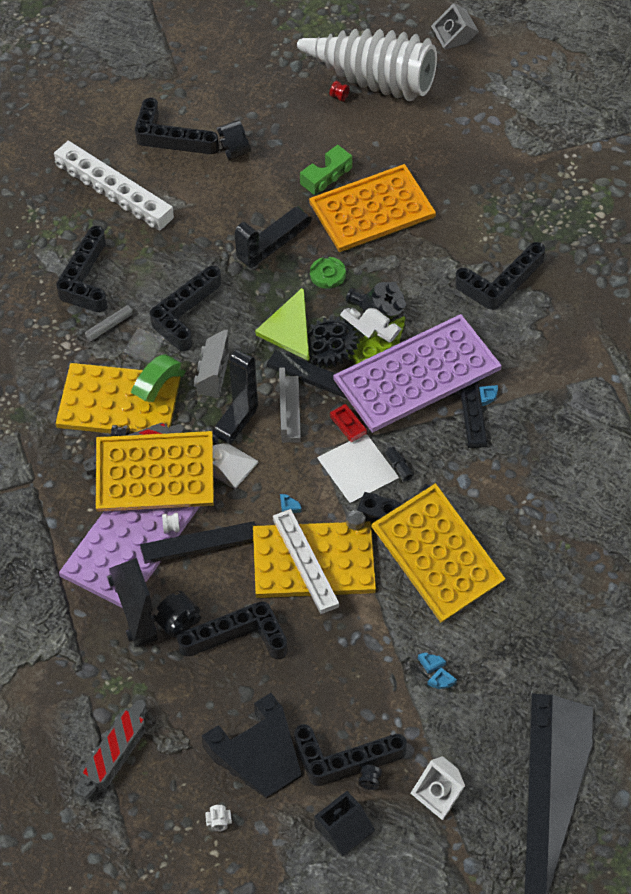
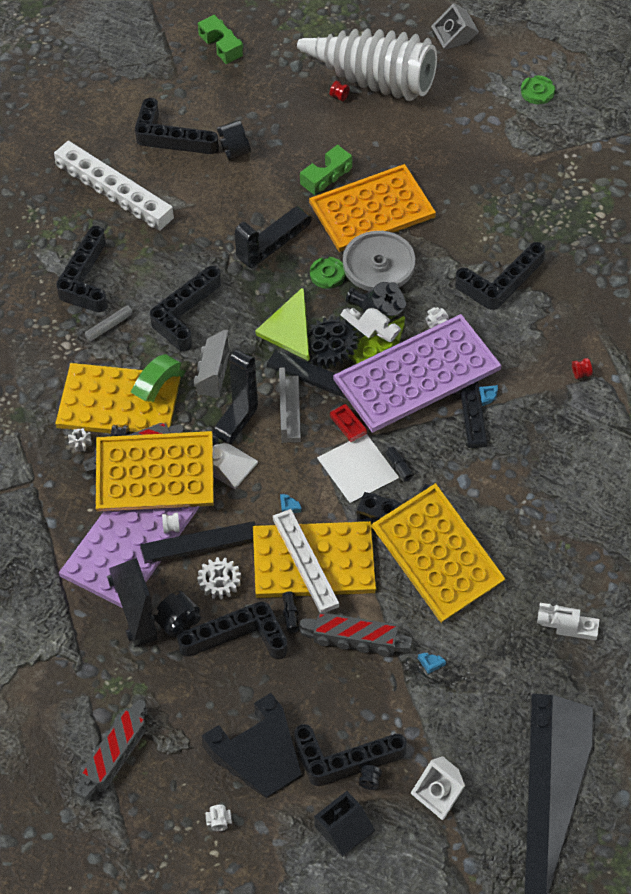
clear piece [123,328,165,363] -> none
dark grey tile [346,510,366,530] -> none
dark azure tile [428,668,457,689] -> none
none -> white gear [68,428,92,452]
none -> white gear [197,557,241,599]
none -> bright green arch [198,15,243,64]
none -> black pin [282,591,300,633]
none -> dark grey hinge [300,613,412,656]
none -> light grey dish [343,231,415,291]
none -> white gear [426,307,449,328]
none -> bright green tile [521,75,555,104]
none -> white plate [537,603,599,640]
none -> red wheel [572,358,593,379]

